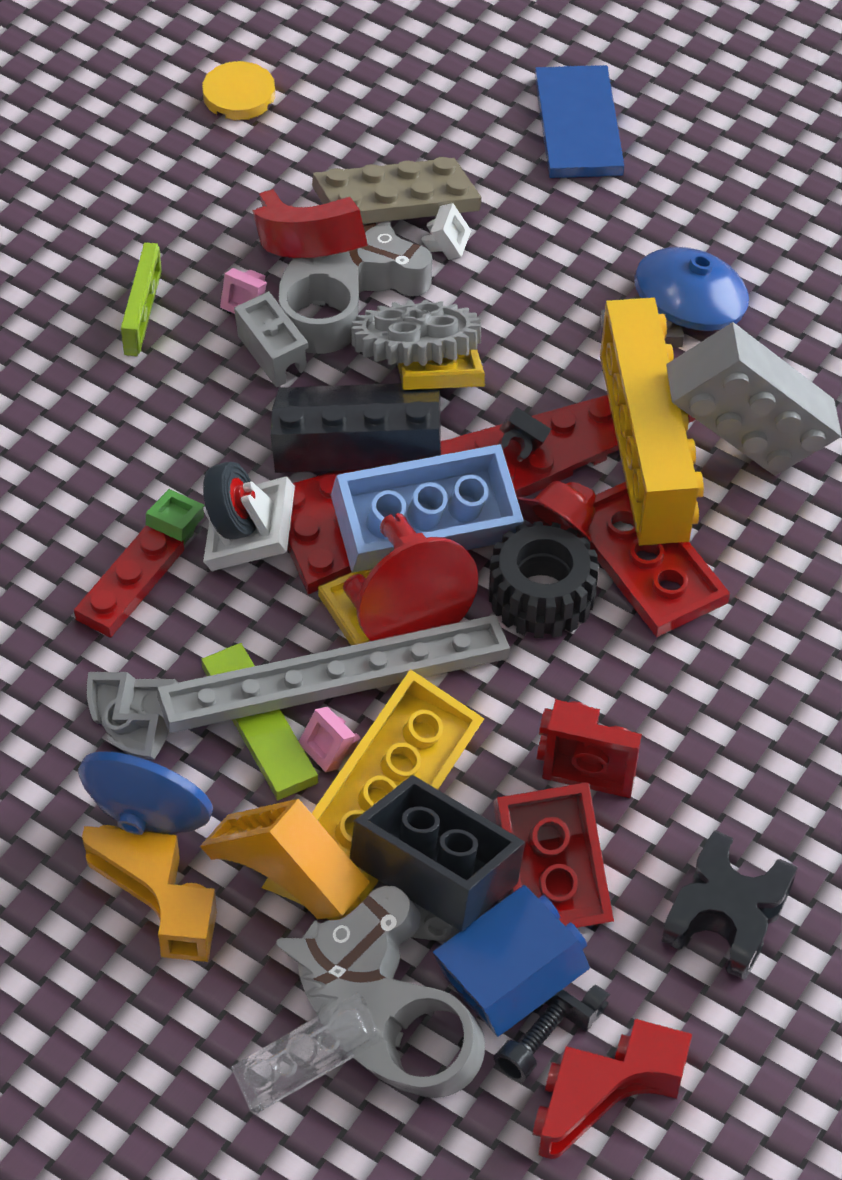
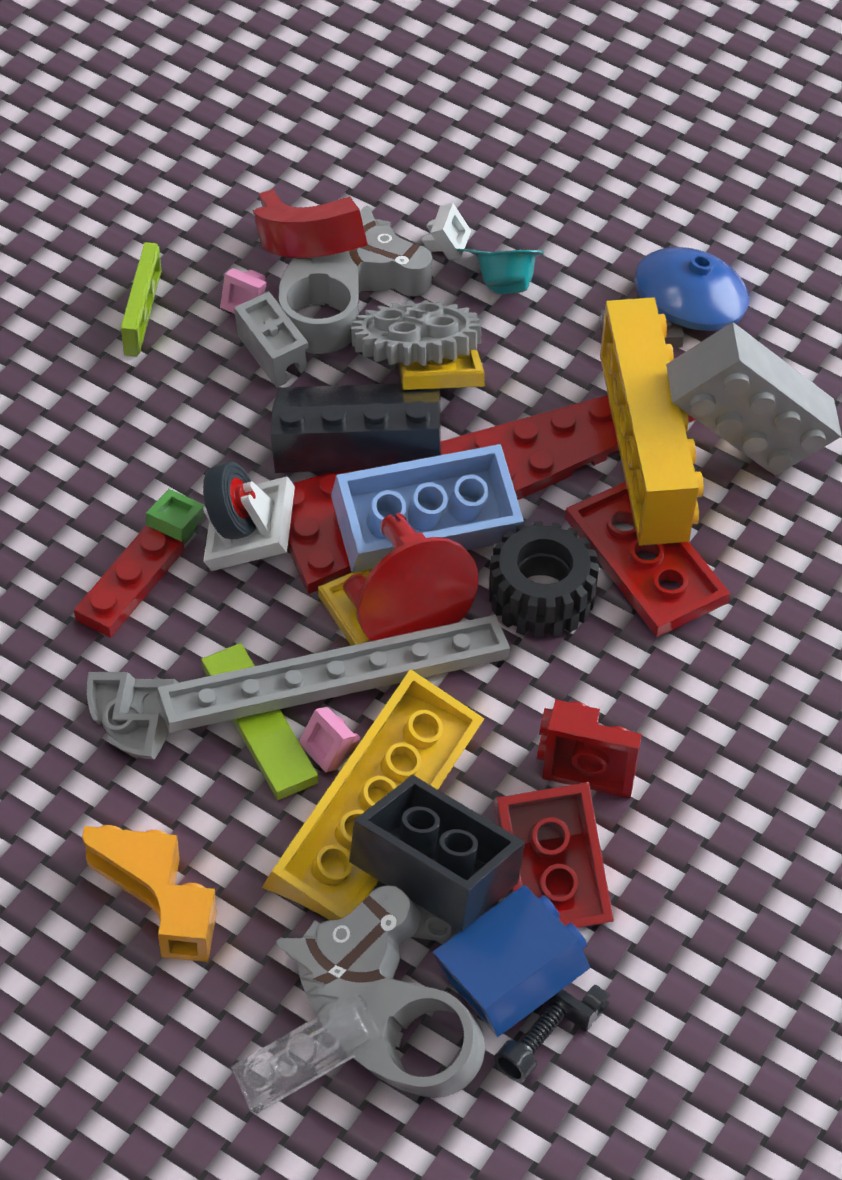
blue dish [78,752,213,835] -> none
light orange arch [200,799,370,920] -> none
yellow tile [202,61,275,120] -> none
dark tan plate [312,157,482,224] -> none
black tile [498,407,552,462] -> none
red piece [517,481,596,542] -> none
red arch [532,1019,693,1159] -> none
blue tile [535,65,624,178] -> none
black piece [661,830,798,980] -> none
none -> teal piece [457,248,544,294]

